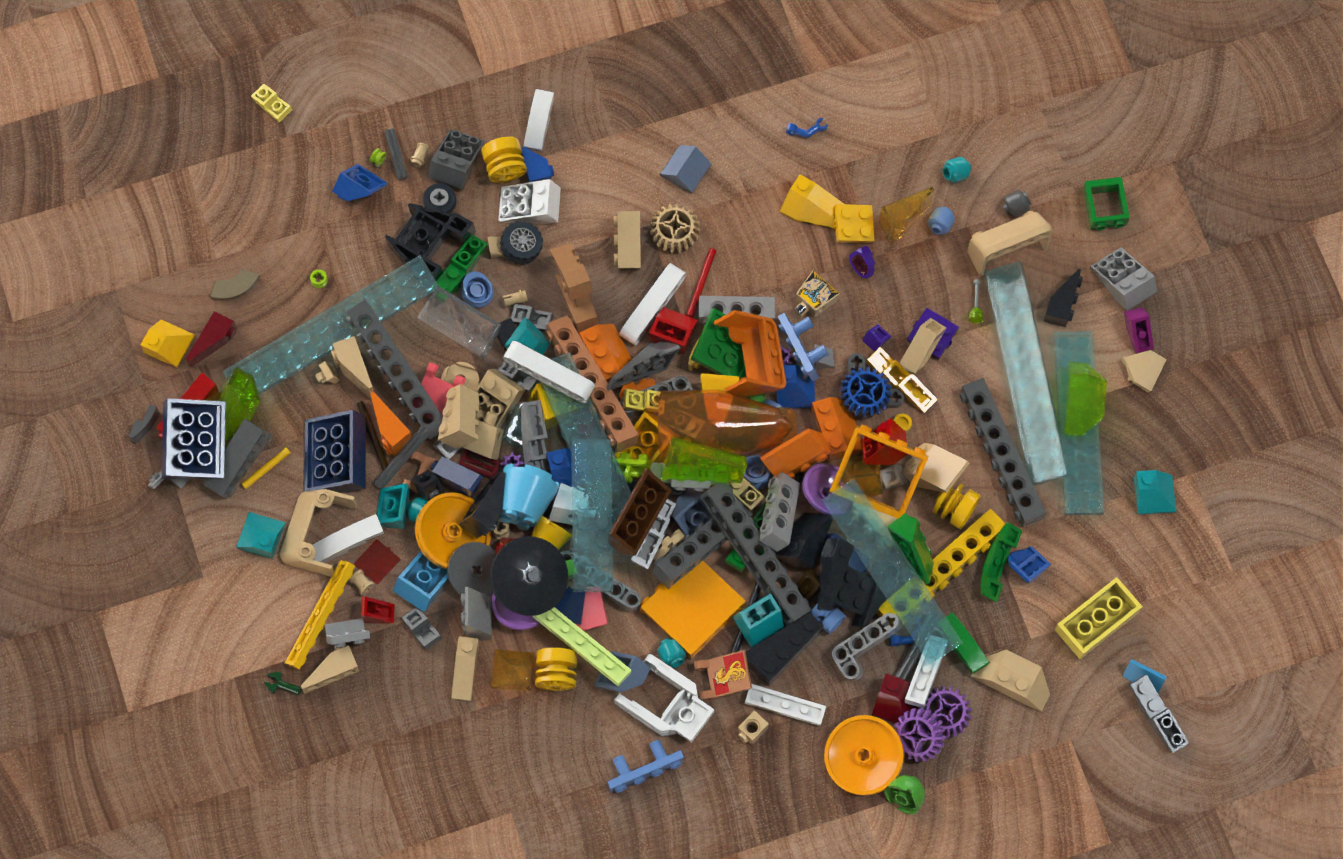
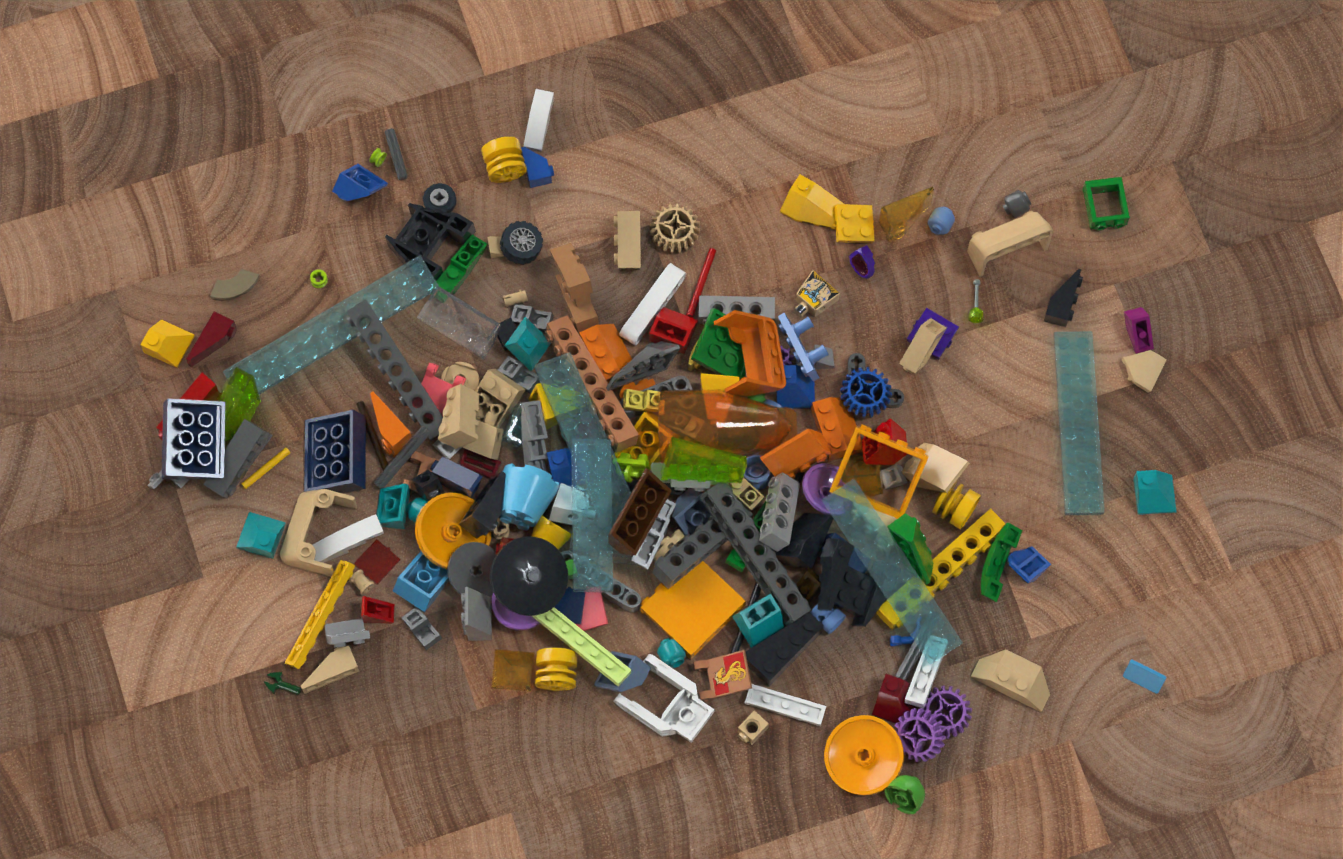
dark grey slope [129,405,159,444] -> none
light yellow slope [251,84,292,123] -> none
tan tile [315,361,341,384] -> none
tan slope [331,336,373,401] -> none
tan pin [410,143,429,168] -> none
dark grey slope [428,129,485,189] -> none
tan slope [451,636,479,701] -> none
medium blue piece [460,271,494,308] -> none
white slope [498,179,561,225] -> none
medium lavender gear [500,452,525,468] -> none
white beam [503,341,595,403] -> none
medium blue plate [608,740,684,793] -> none
sand blue slope [660,145,711,193] -> none
blue arm [786,118,828,138] -> none
light grey beam [832,613,902,681] -> none
dark purple slope [862,324,892,352] -> none
yellow slope [866,347,937,413] -> none
yellow tile [893,413,912,433] -> none
green slope [937,612,989,674] -> none
teal head [942,157,971,183] -> none
dark grey brick [959,378,1046,527] -> none
clear light blue plate [985,261,1069,485] -> none
light yellow brick [1055,577,1143,660] -> none
clear neon green wedge [1063,361,1107,436] -> none
light grey slope [1091,247,1158,311] -> none
slope [1129,675,1189,753] -> none

